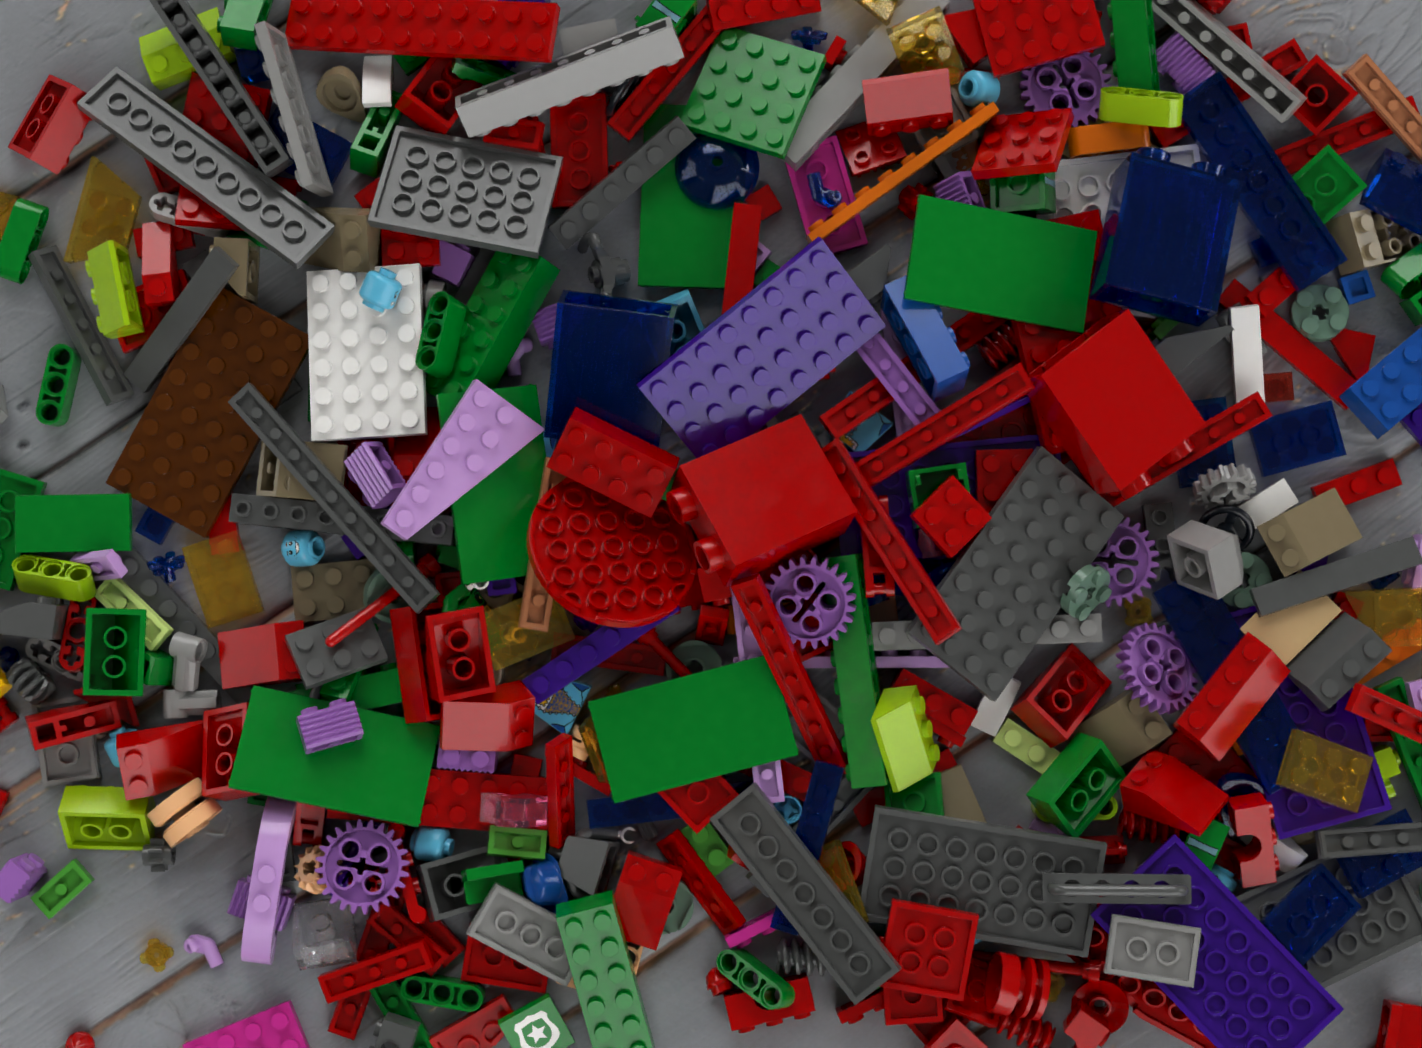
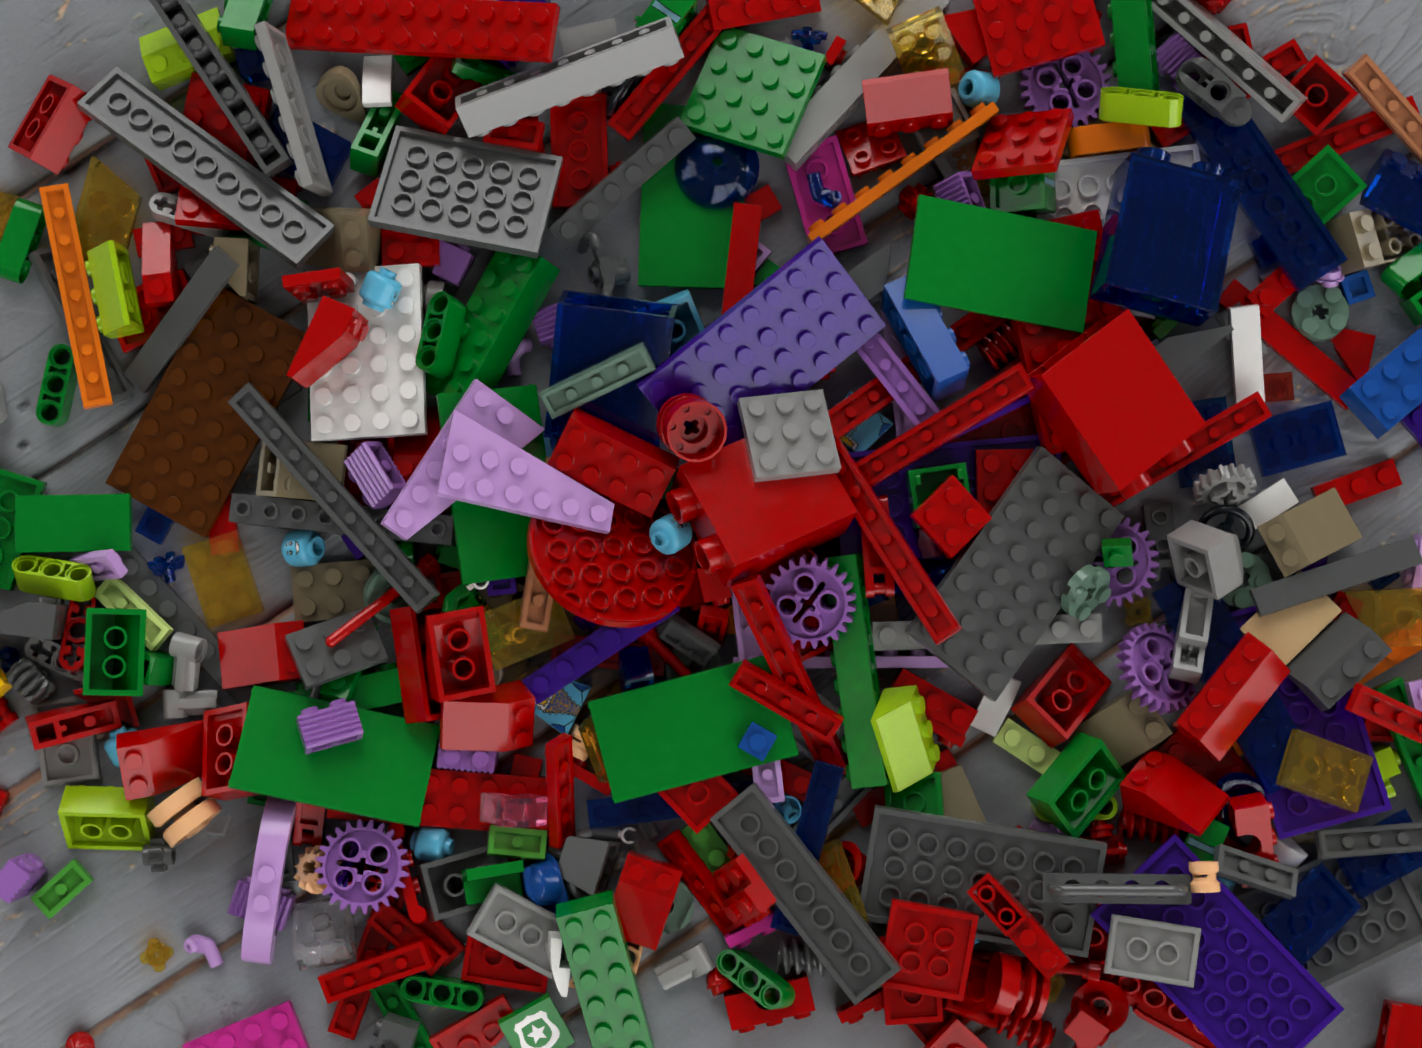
none -> orange plate [39,183,113,410]
none -> red plate [282,267,355,303]
none -> red slope [286,295,369,388]
none -> lavender wing [436,409,615,534]
none -> sand green tile [539,342,656,419]
none -> white slope [547,931,571,997]
none -> clear blue slope [618,646,654,693]
none -> medium azure head [649,513,692,555]
none -> light grey piece [654,940,715,990]
none -> red wheel [656,393,727,462]
none -> dark grey plate [658,614,721,668]
none -> red plate [712,853,777,928]
none -> red tile [729,659,844,744]
none -> light grey plate [737,389,841,482]
none -> blue plate [738,721,777,761]
none -> red slope [967,872,1071,980]
none -> red plate [1085,820,1114,841]
none -> green plate [1102,537,1134,568]
none -> light grey slope [1169,588,1214,684]
none -> dark grey piece [1175,57,1253,127]
none -> light nougat wheel [1188,861,1221,893]
none -> dark grey plate [1213,844,1299,899]
none -> lavender plate [1315,264,1344,288]

